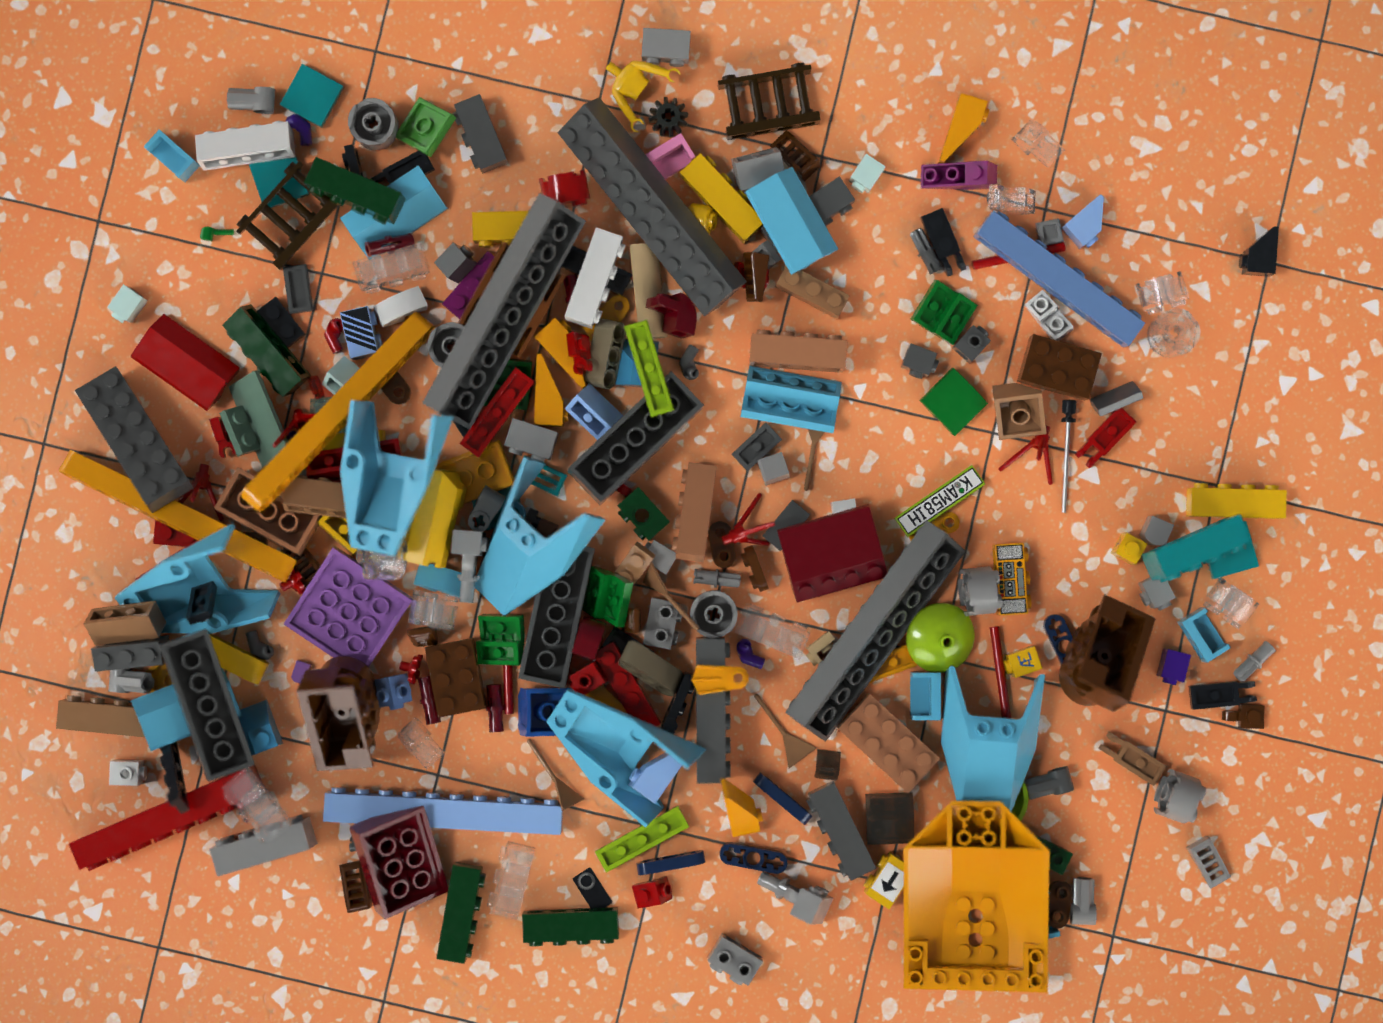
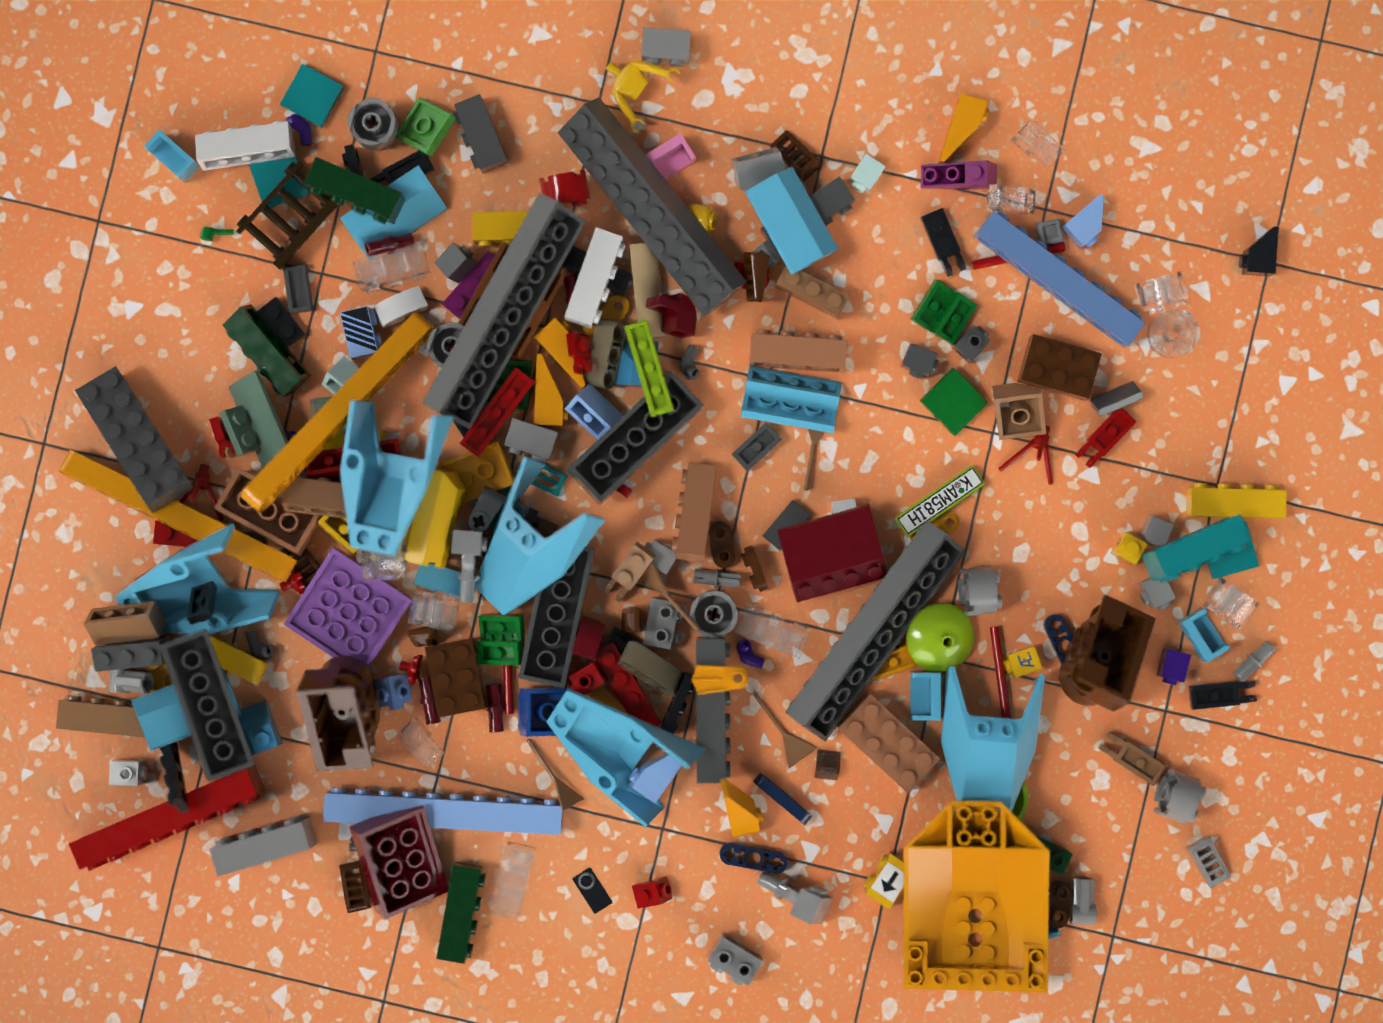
light aqua brick [107,284,148,323] -> none
red slope [131,314,240,411] -> none
clear brick [222,767,294,844] -> none
light grey piece [227,86,275,114] -> none
red plant [272,408,316,448] -> none
medium lavender piece [291,660,312,684] -> none
clear red tile [308,375,325,400] -> none
red arm [324,318,343,354] -> none
reddish brown plate [381,371,411,405] -> none
dark green brick [522,907,619,947] -> none
green slope [583,566,633,628] -> none
lime plate [595,805,689,873] -> none
dark green brick [617,487,670,541] -> none
dark blue beam [636,850,706,875] -> none
pearl dark grey gear [649,97,688,138] -> none
yellow brick [680,153,764,244] -> none
dark brown fence [718,63,821,141] -> none
red plant [721,493,775,546] -> none
light grey piece [757,452,790,486] -> none
tan bracket [806,631,835,666] -> none
dark grey brick [806,781,876,881] -> none
clear smoke slope [865,792,914,845] -> none
dark grey axle [910,228,943,275] -> none
brick [992,543,1032,616] -> none
dark grey piece [1024,766,1074,800] -> none
white slope [1025,290,1074,341] -> none
flat silver piece [1061,400,1077,513] -> none
reddish brown plate [1222,704,1265,729] -> none

